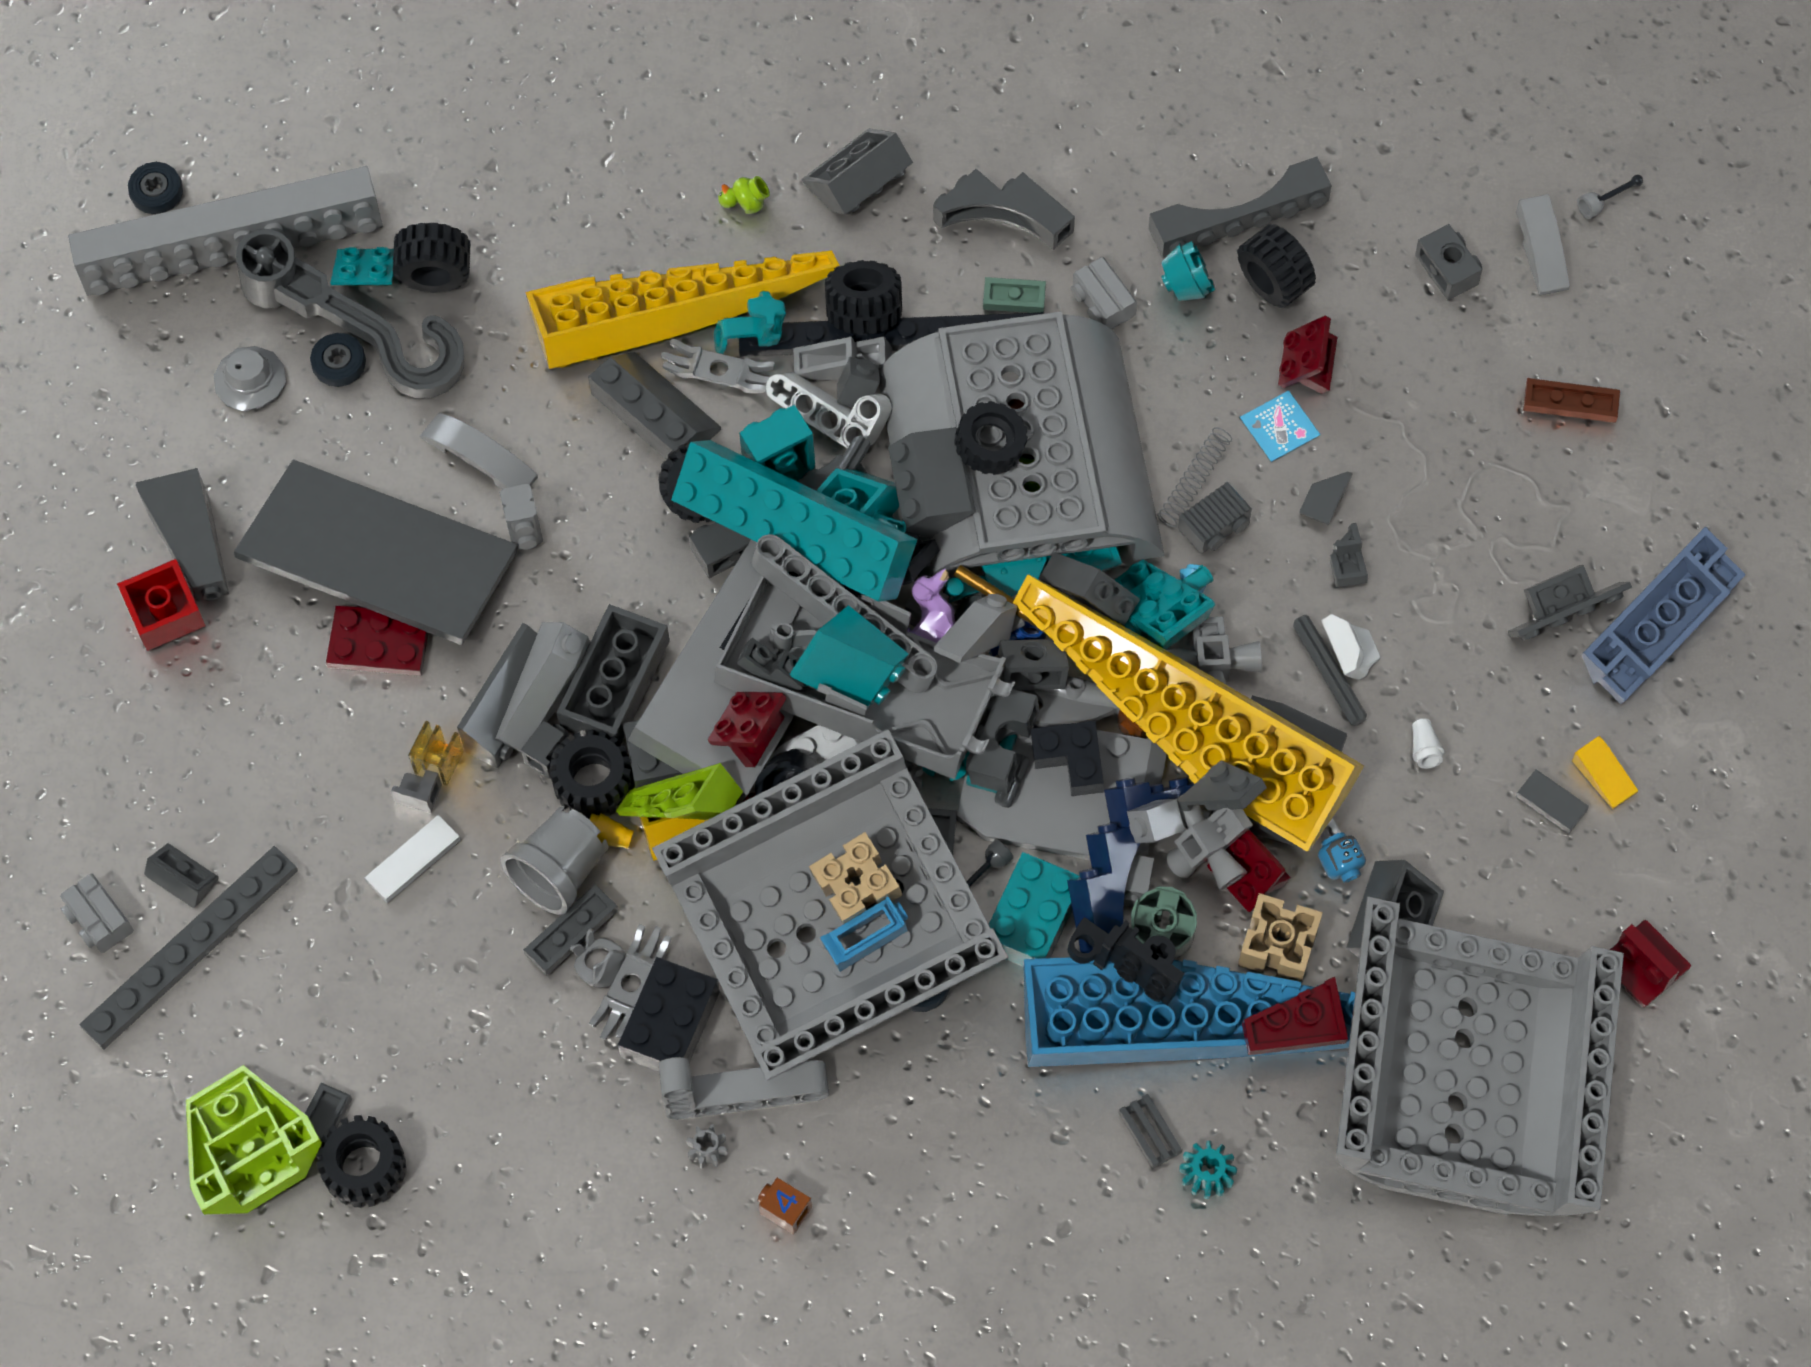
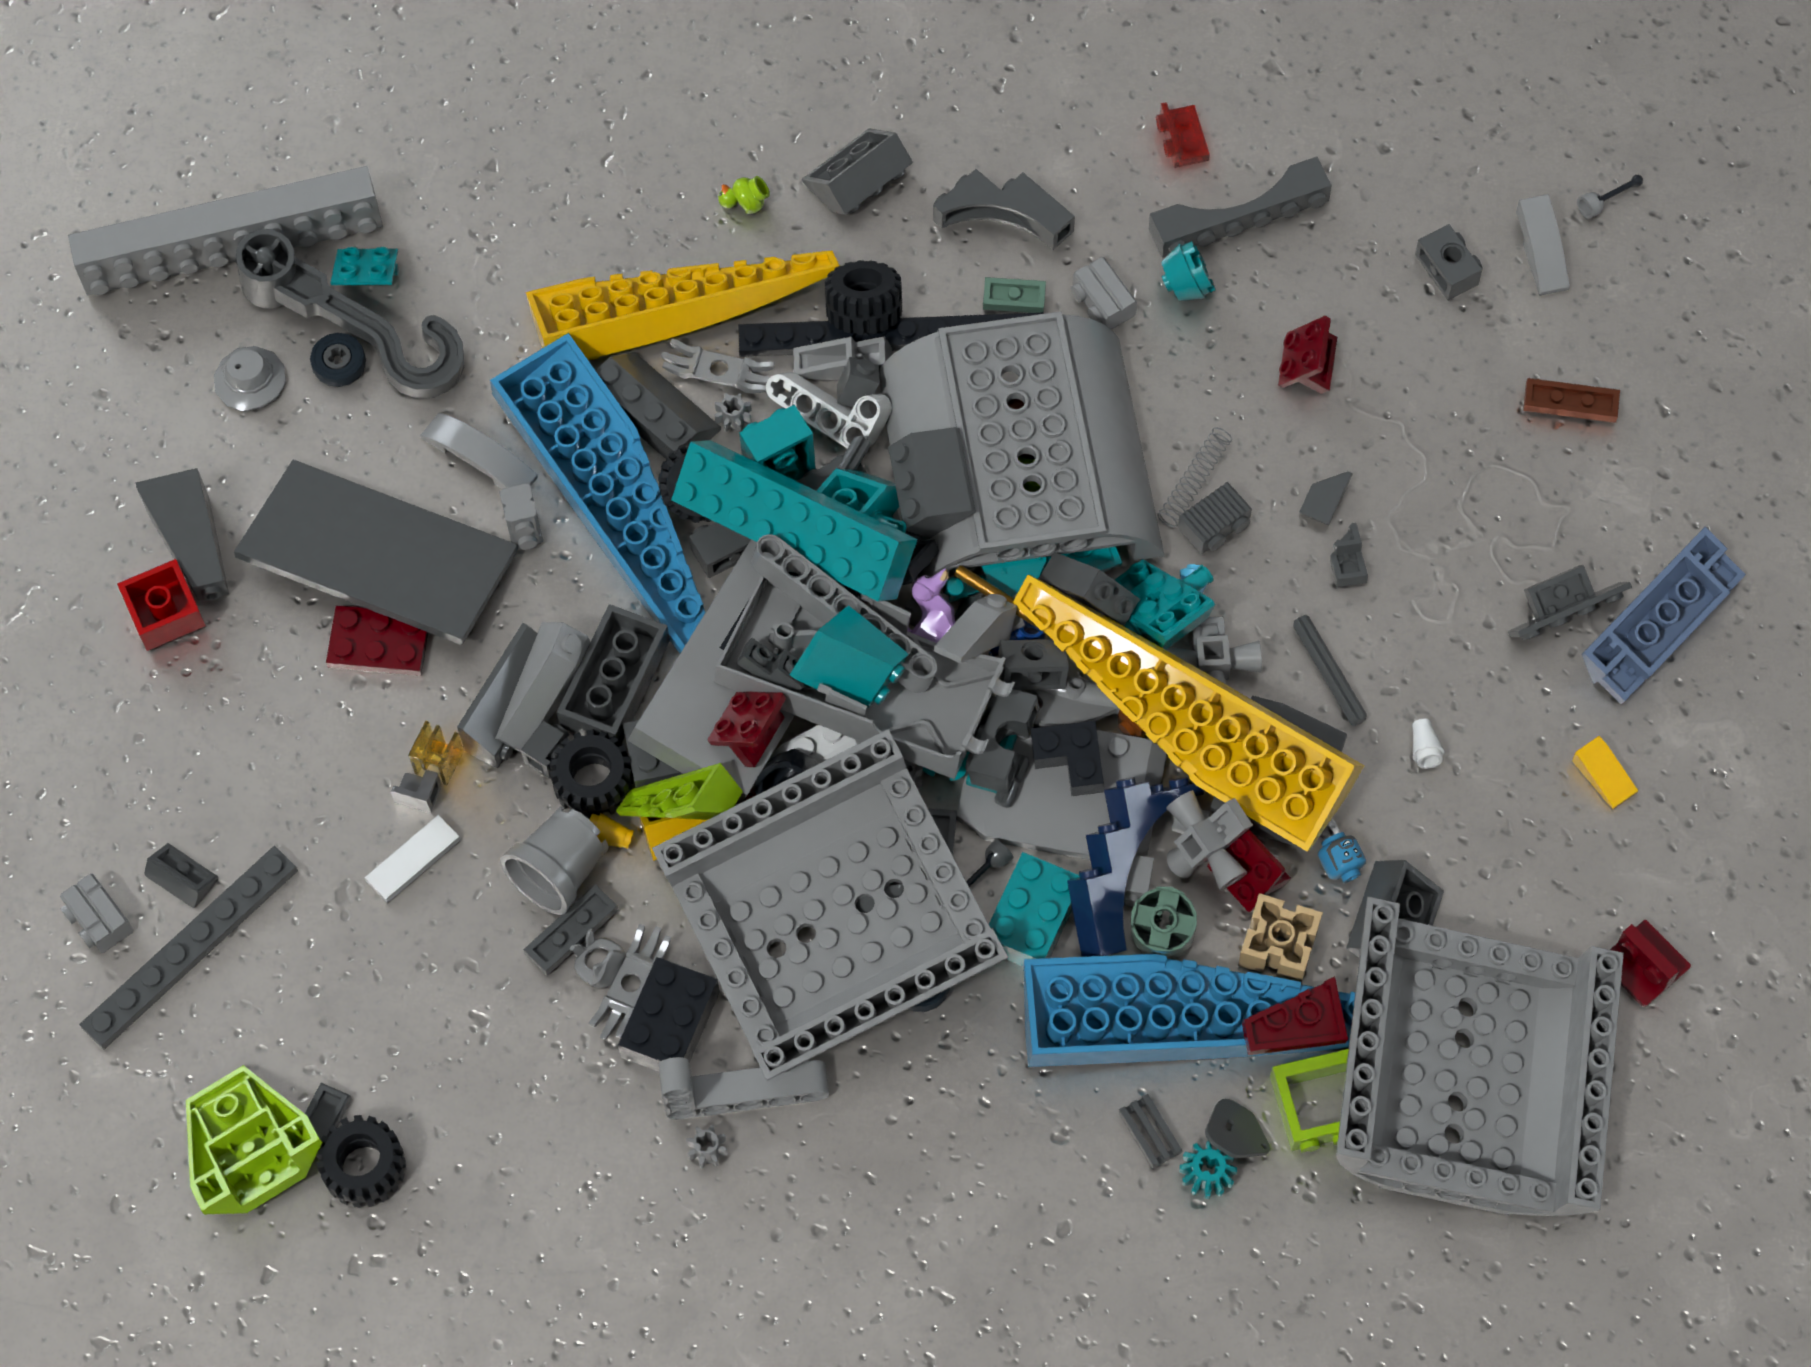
black bush [128,161,183,214] -> none
black tyre [393,223,471,293] -> none
teal piece [714,291,786,355] -> none
dark orange brick [757,1177,812,1235] -> none
tan brick [809,832,902,924] -> none
dark azure window [820,896,909,972] -> none
black tyre [954,401,1028,475] -> none
black plate [1067,917,1185,1006] -> none
light grey brick [1127,799,1185,843] -> none
dark grey wing [1177,760,1267,811] -> none
black tyre [1237,224,1316,308] -> none
medium azure sticker [1240,390,1320,462] -> none
white slope [1321,614,1381,680] -> none
dark grey tile [1516,769,1589,834] -> none
none -> dark azure wedge [490,333,706,653]
none -> light grey gear [715,393,752,432]
none -> clear red bracket [1156,102,1210,168]
none -> dark grey piece [1205,1099,1271,1158]
none -> lime window [1270,1049,1349,1153]

